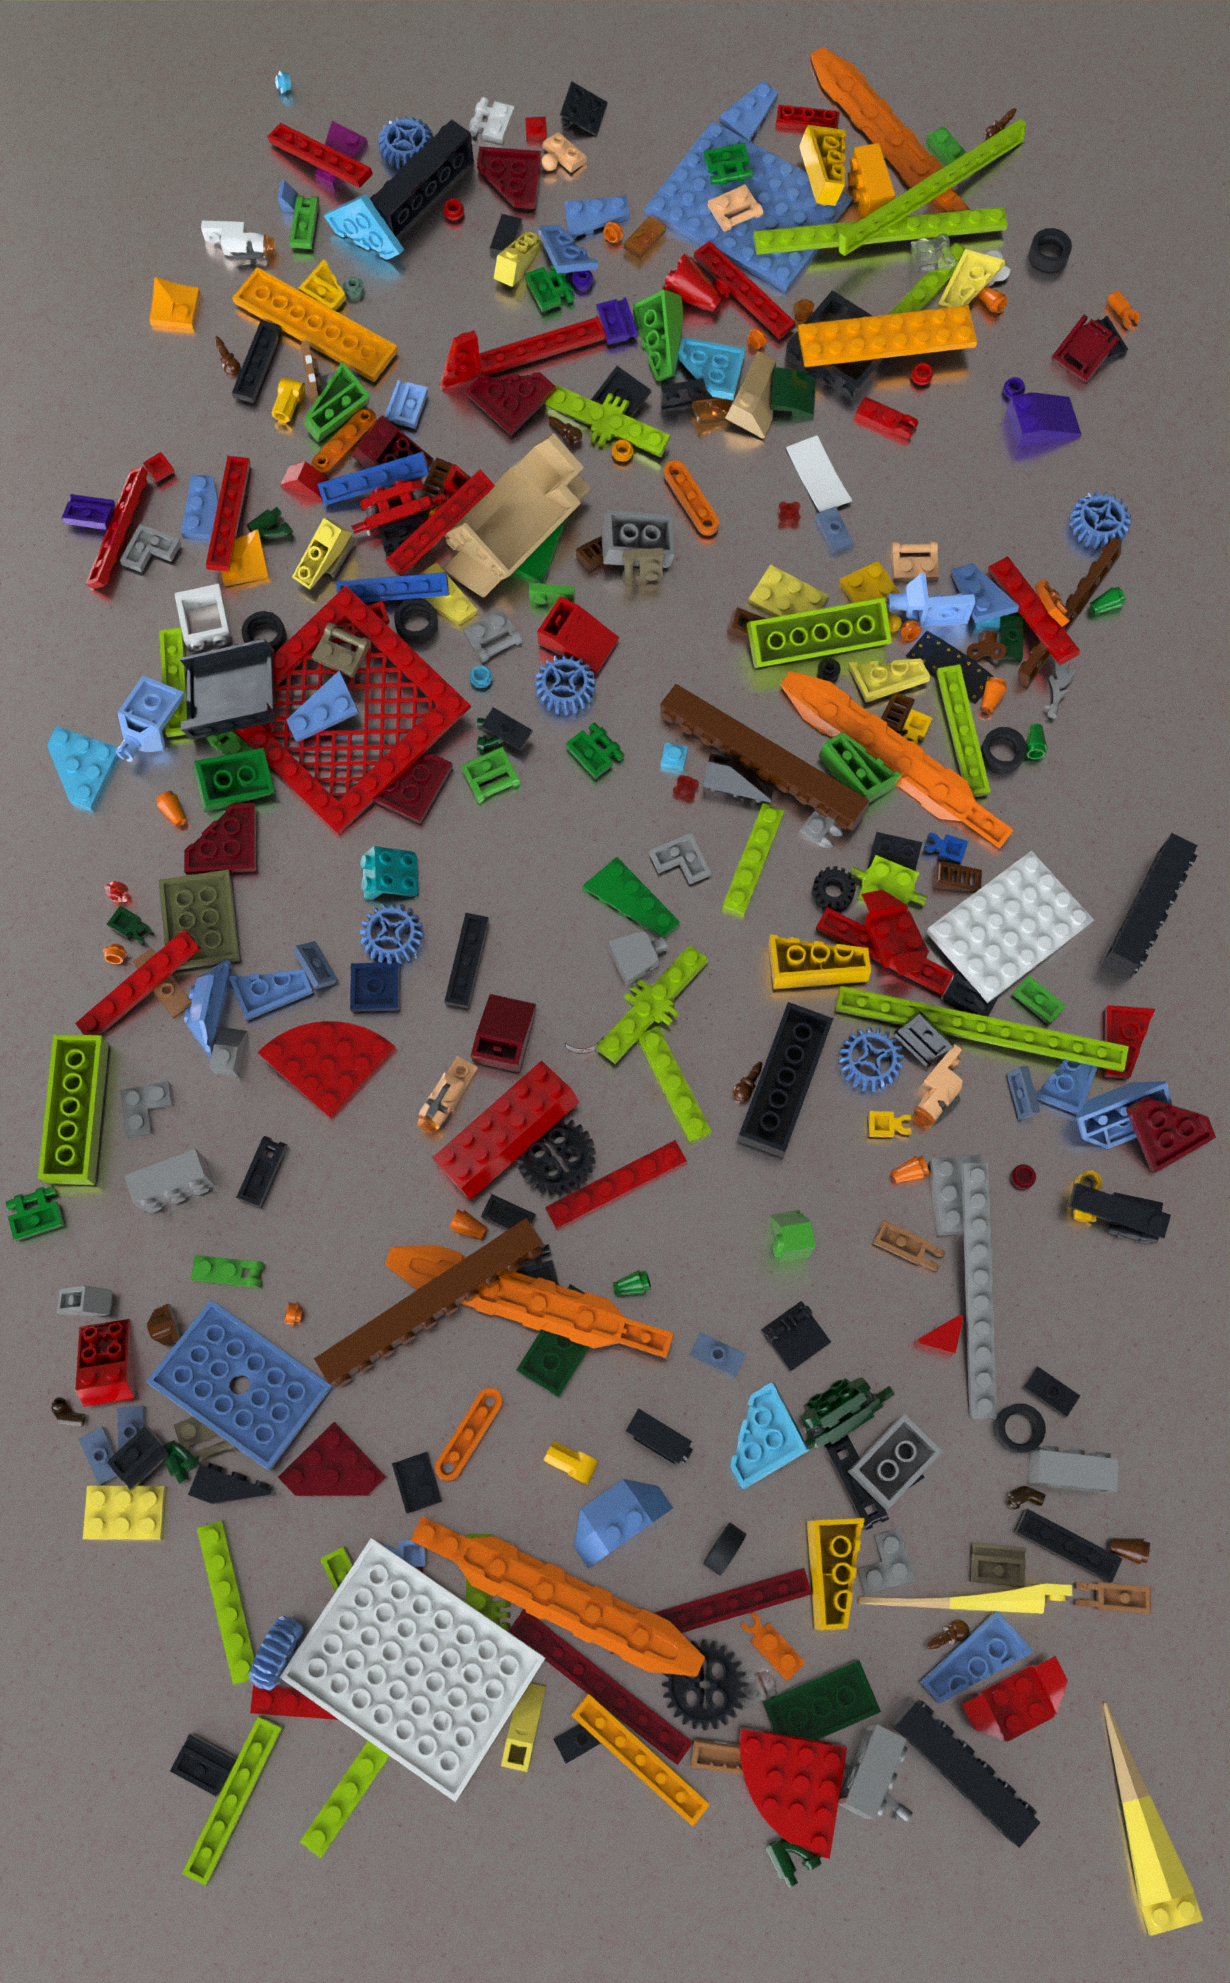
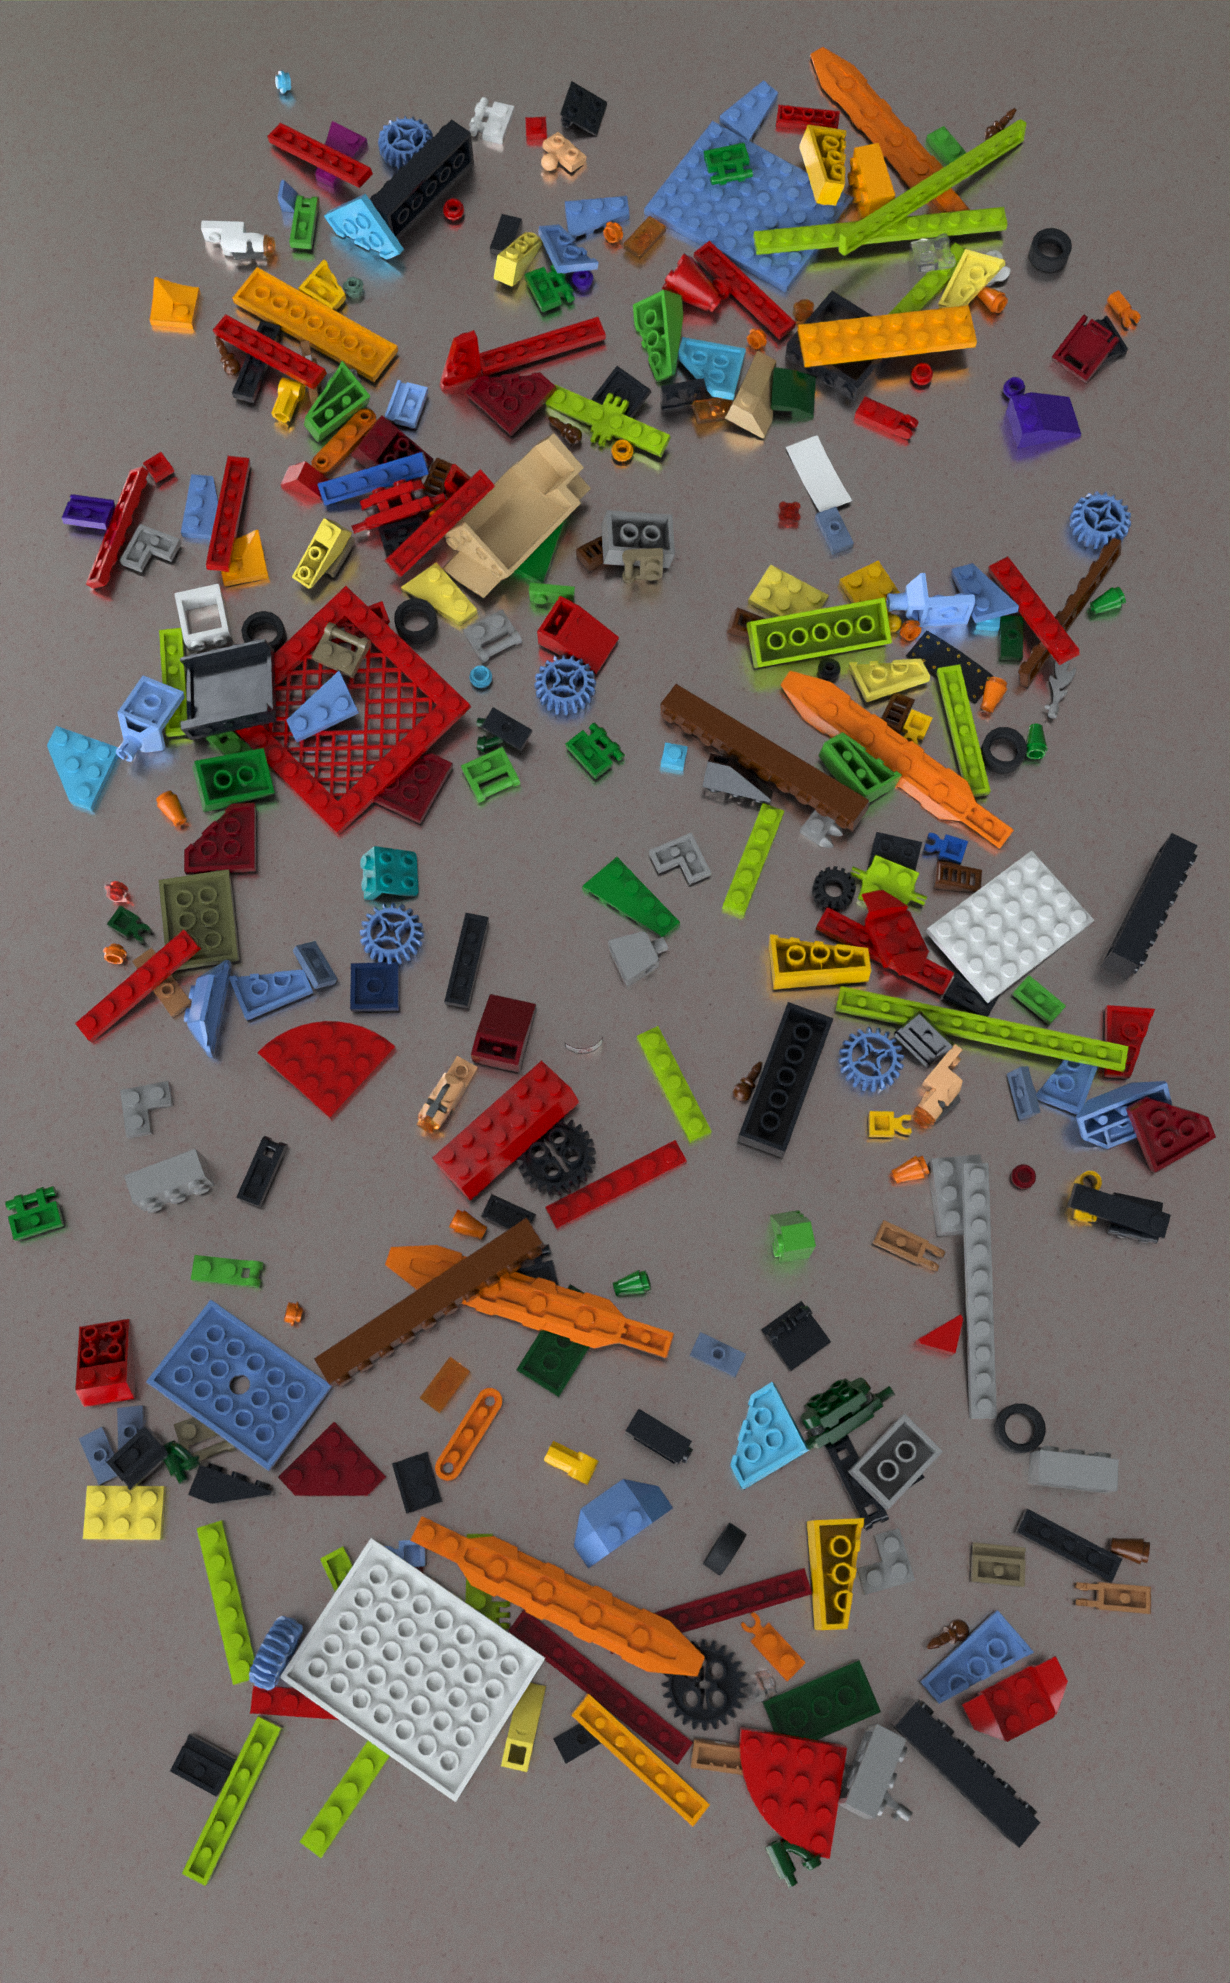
lime brick [38,1035,109,1185] -> none
dark brown arm [51,1397,86,1427] -> none
light grey slope [57,1286,113,1316] -> none
reddish brown piece [147,1304,181,1346] -> none
light grey slope [209,1027,248,1078] -> none
dark green plant [246,507,293,539] -> none
blue plate [336,572,450,602] -> none
dark red plate [477,146,542,209] -> none
dark purple plate [596,297,638,345] -> none
lime hinge [596,945,708,1064] -> none
orange plate [664,460,719,536] -> none
clear red plate [673,775,699,800] -> none
light nougat plate [708,185,763,232] -> none
light yellow plate [857,1583,1072,1614] -> none
light nougat plate [891,541,939,582] -> none
reddish brown piece [967,631,1007,661] -> none
dark brown arm [1007,1486,1046,1509] -> none
black plate [1022,1366,1080,1417] -> none
orange plate [1035,579,1069,627] -> none
light yellow plate [1103,1702,1203,1936] -> none
none -> red plate [213,314,327,390]
none -> clear orange plate [420,1357,471,1414]

